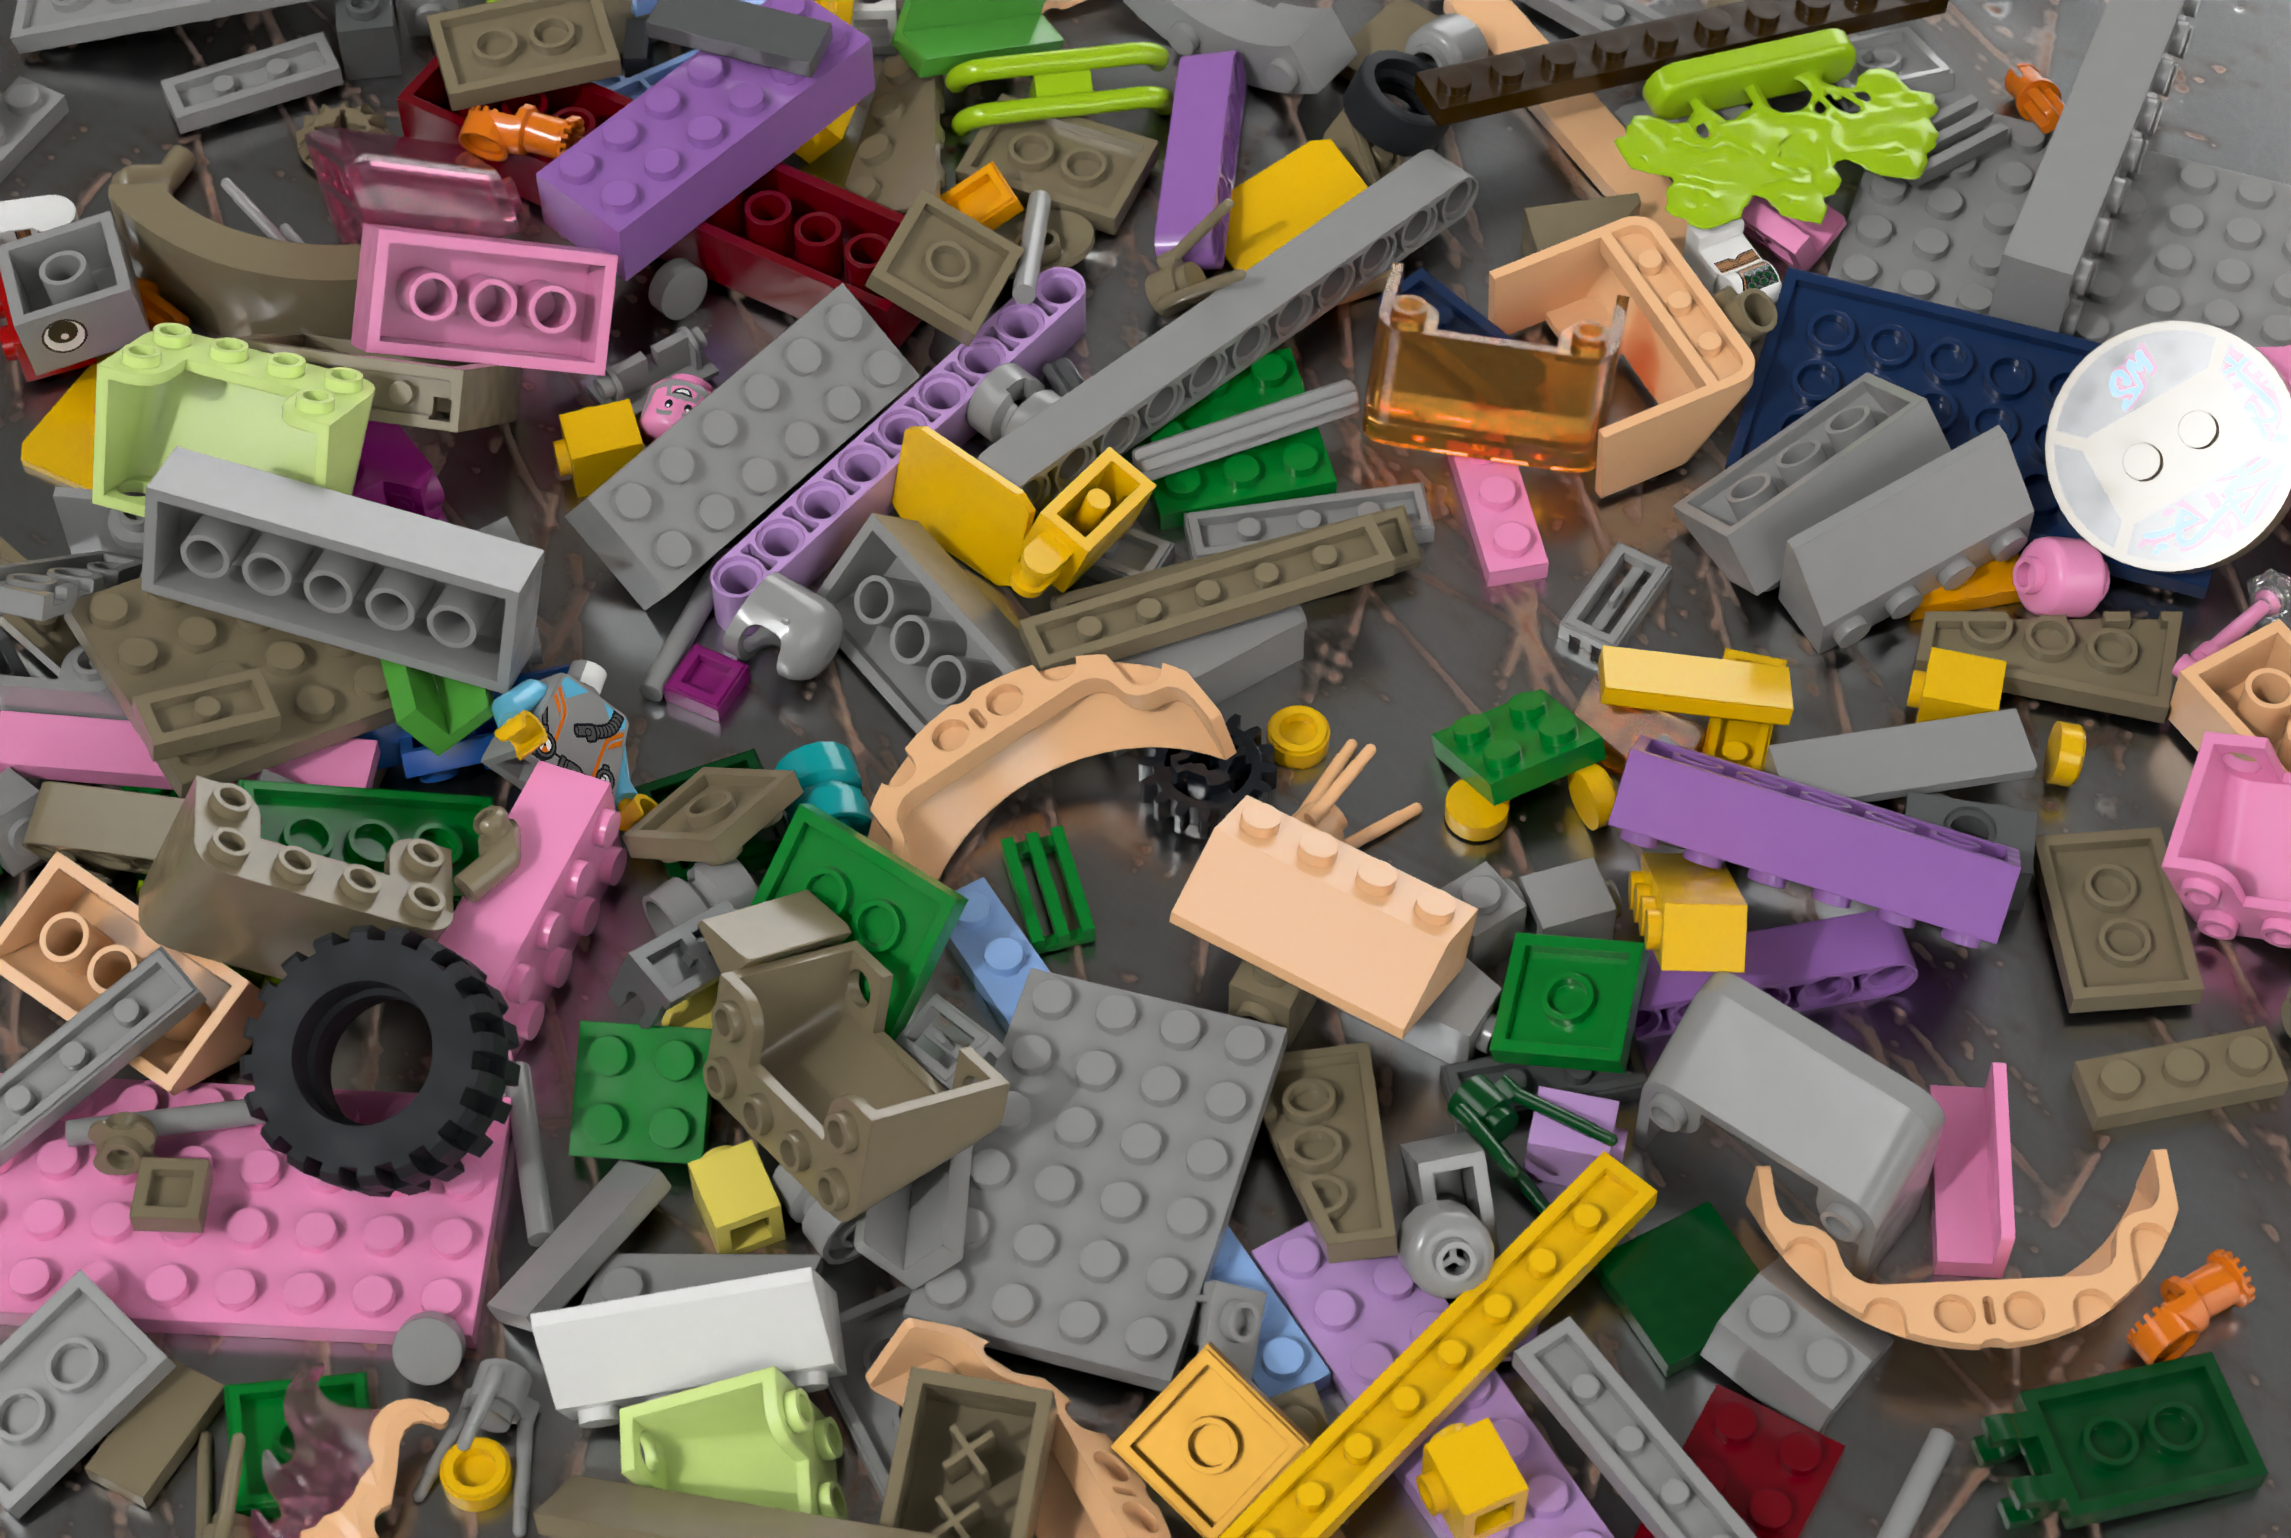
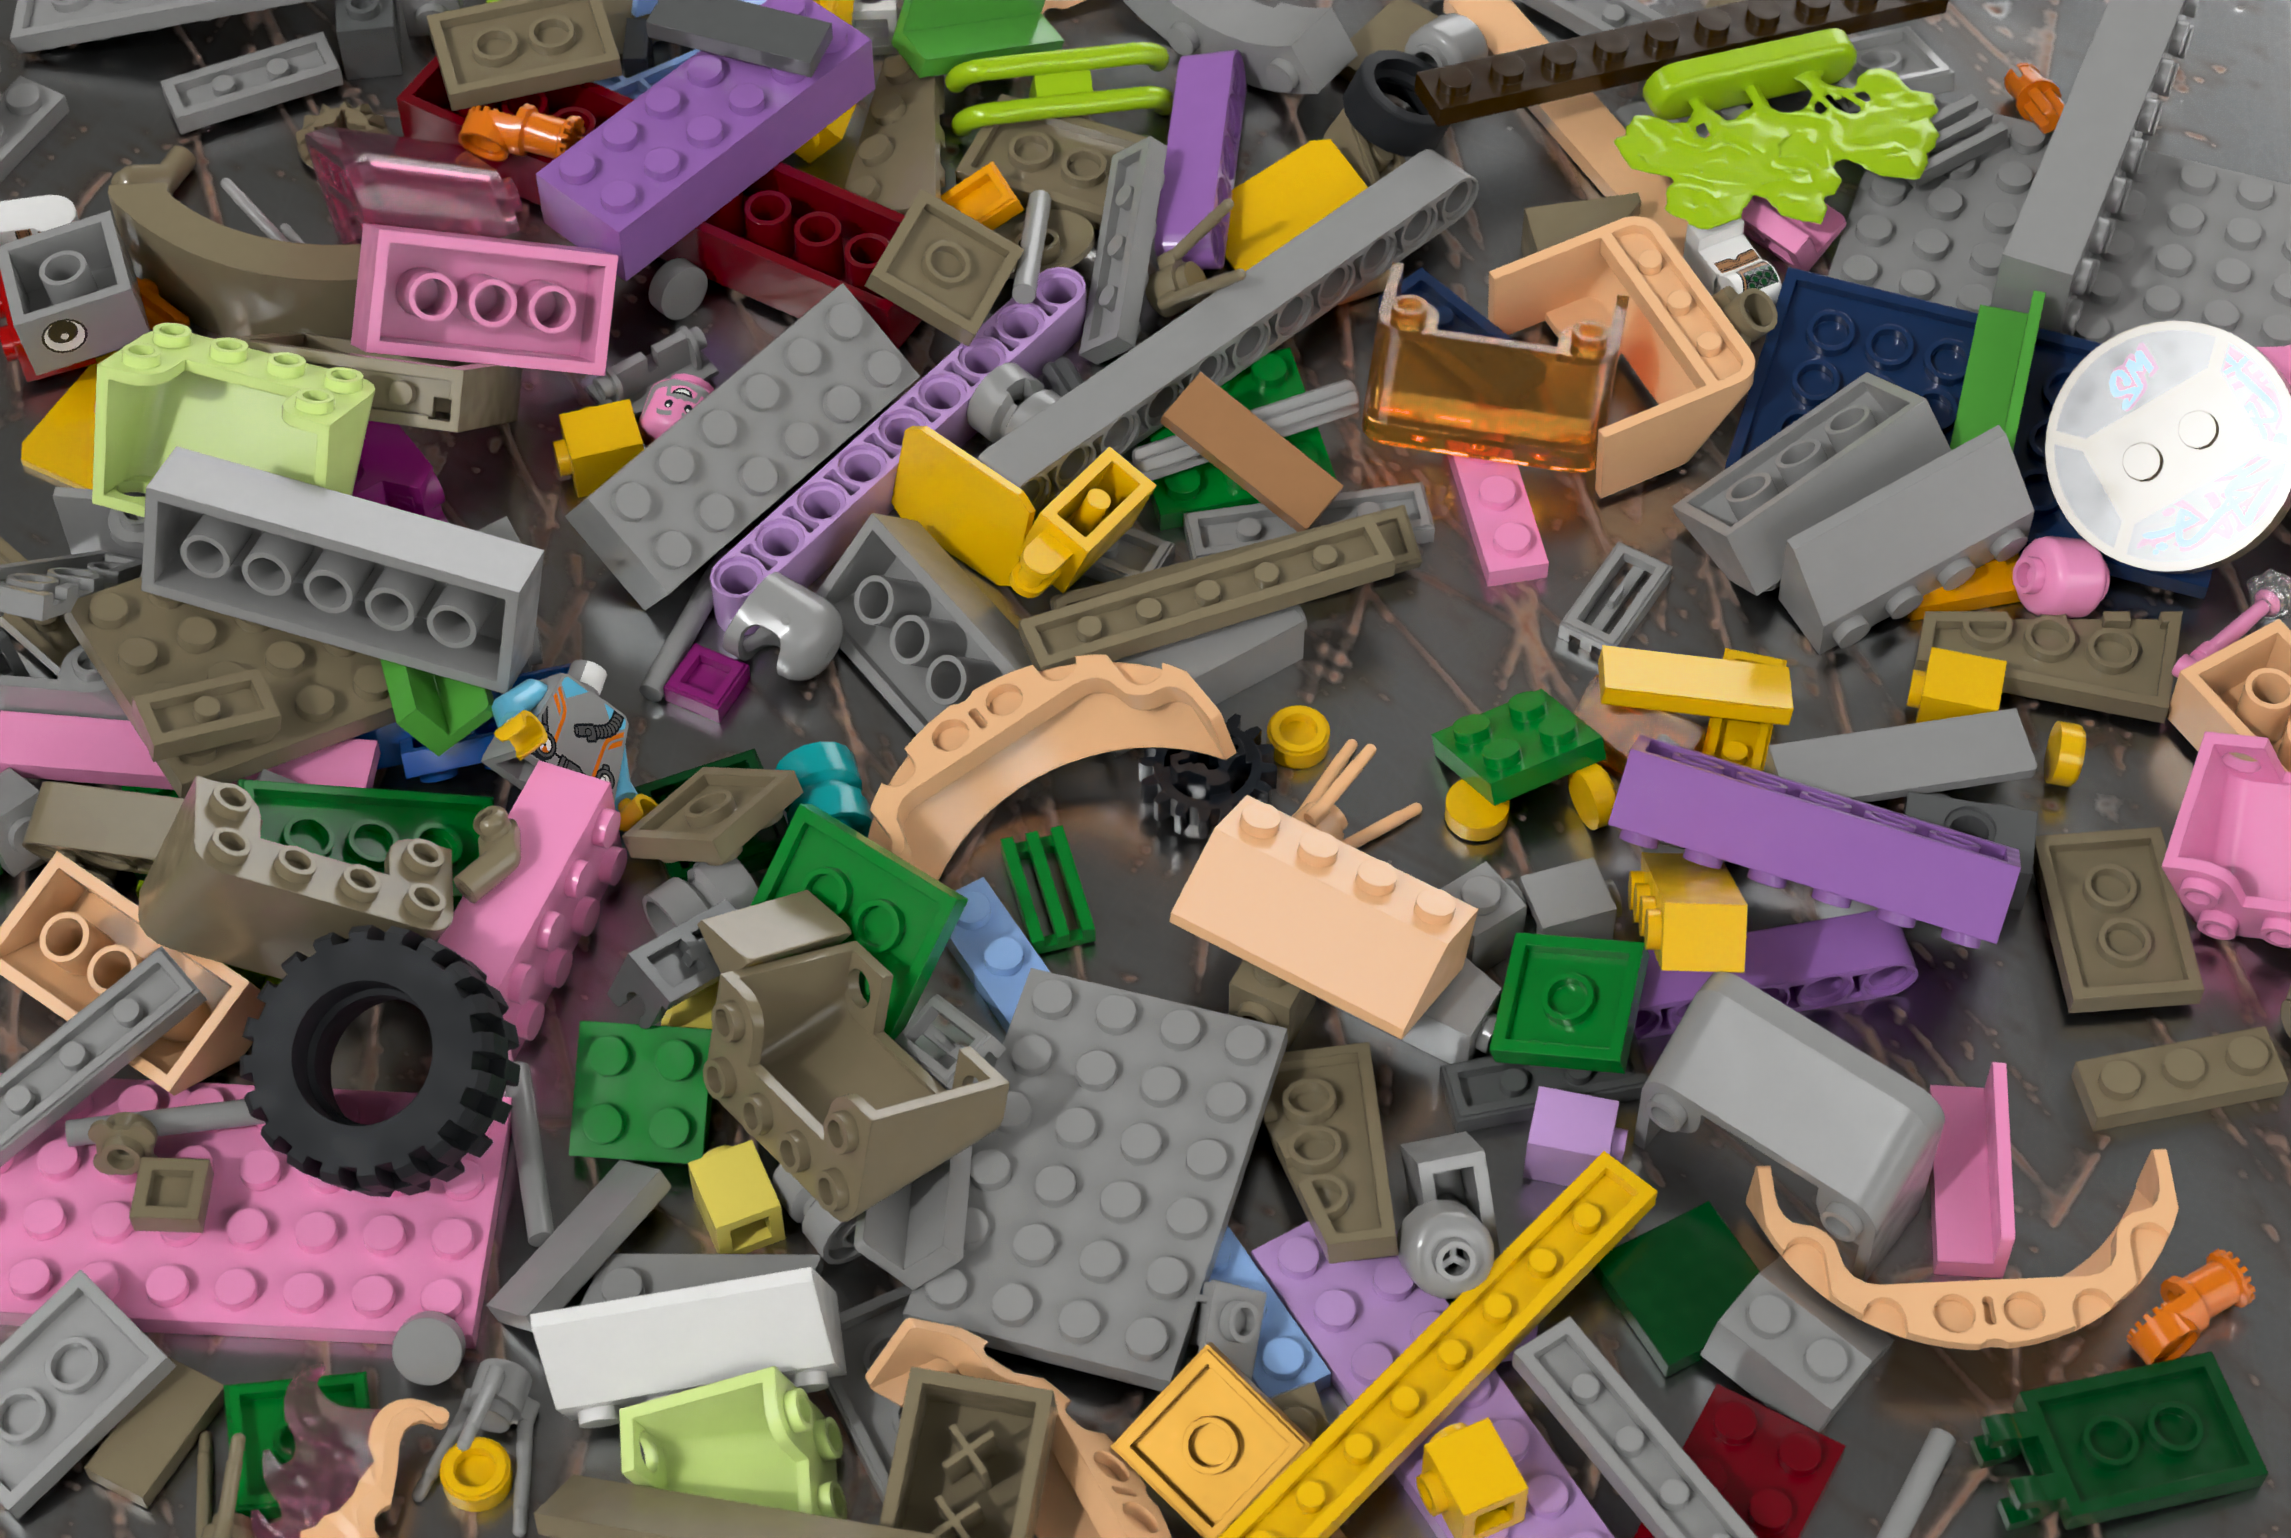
dark green plant [1447,1074,1618,1213] -> none
none -> light grey plate [1079,136,1168,365]
none -> medium nougat tile [1160,372,1344,532]
none -> bright green panel [1950,290,2046,451]

